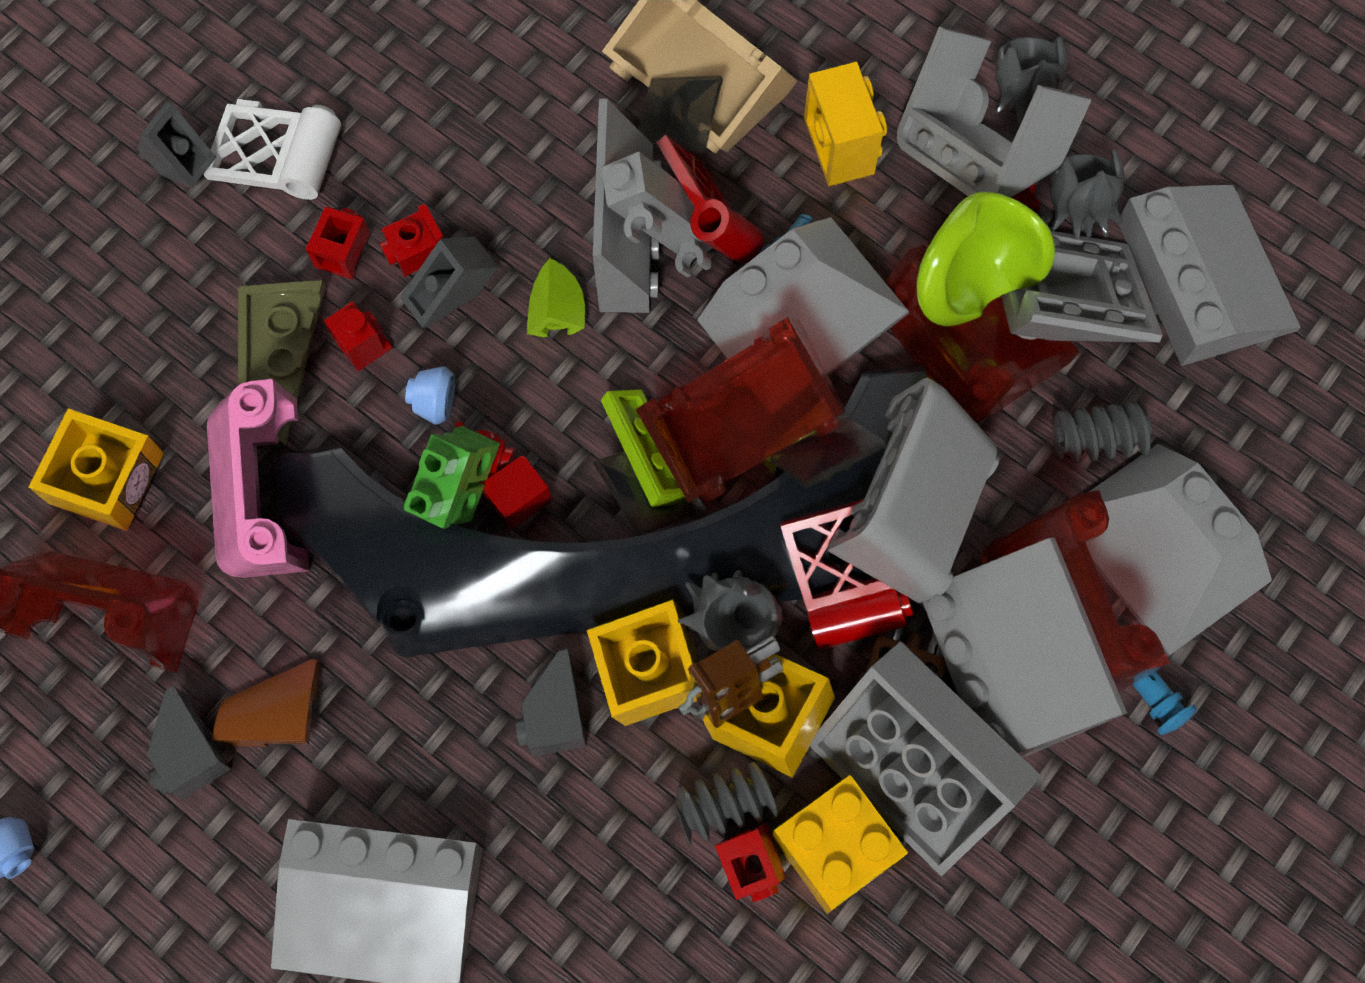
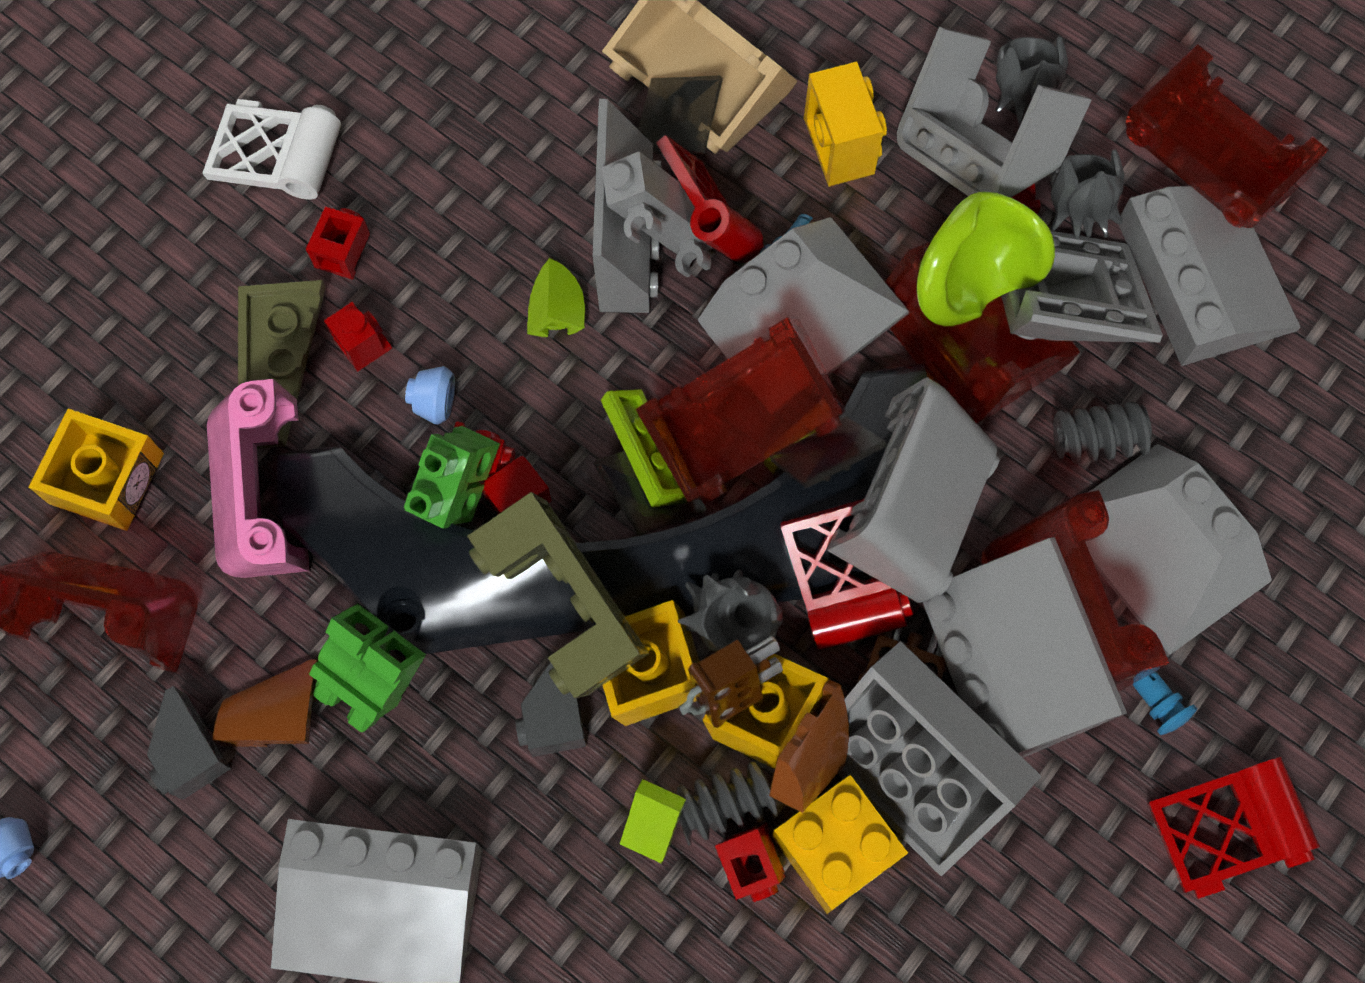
dark grey slope [137,102,216,188] -> none
red brick [379,204,444,277] -> none
dark grey slope [400,236,498,328] -> none
none -> bright green hips [309,604,426,732]
none -> olive plate [467,492,649,698]
none -> lime tile [620,779,686,864]
none -> dark orange slope [769,680,849,813]
none -> clear red windscreen [1125,44,1329,228]
none -> red piece [1147,757,1320,899]

